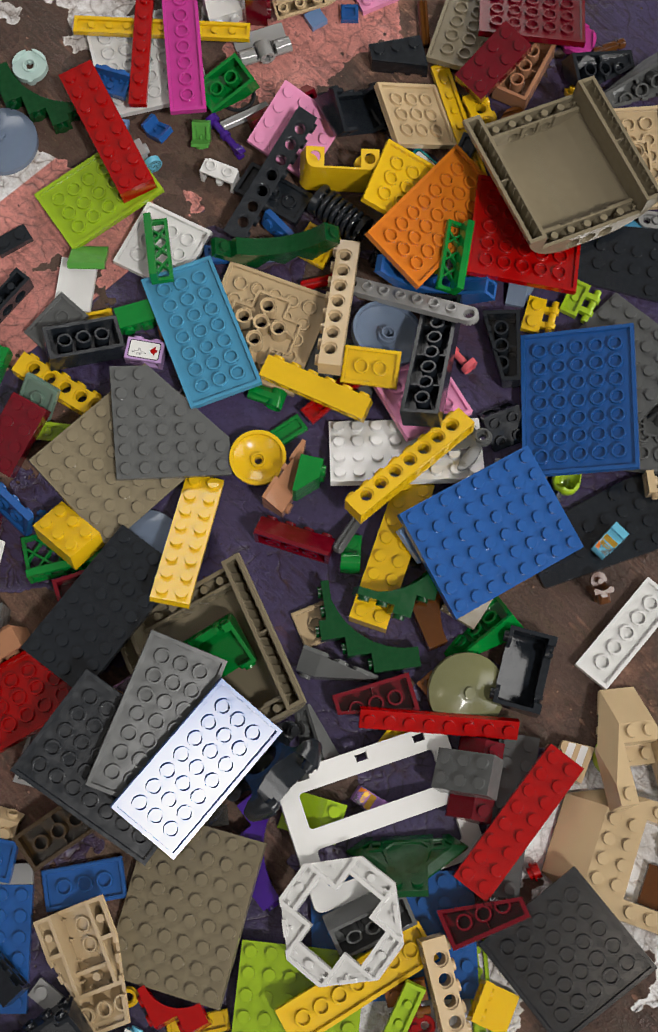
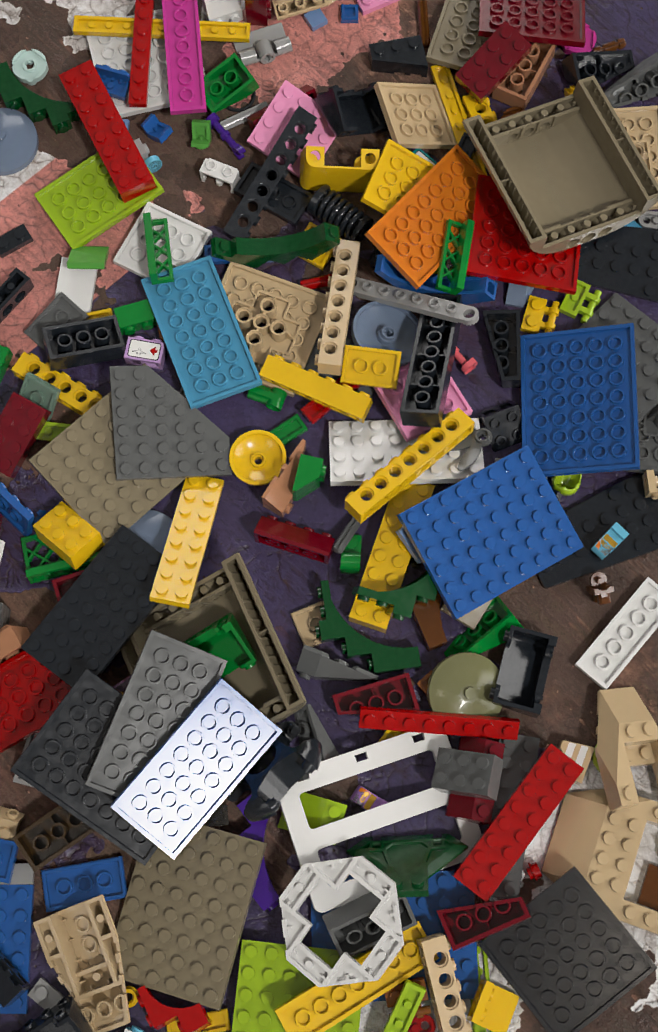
blue plate [261,209,295,237] -> none

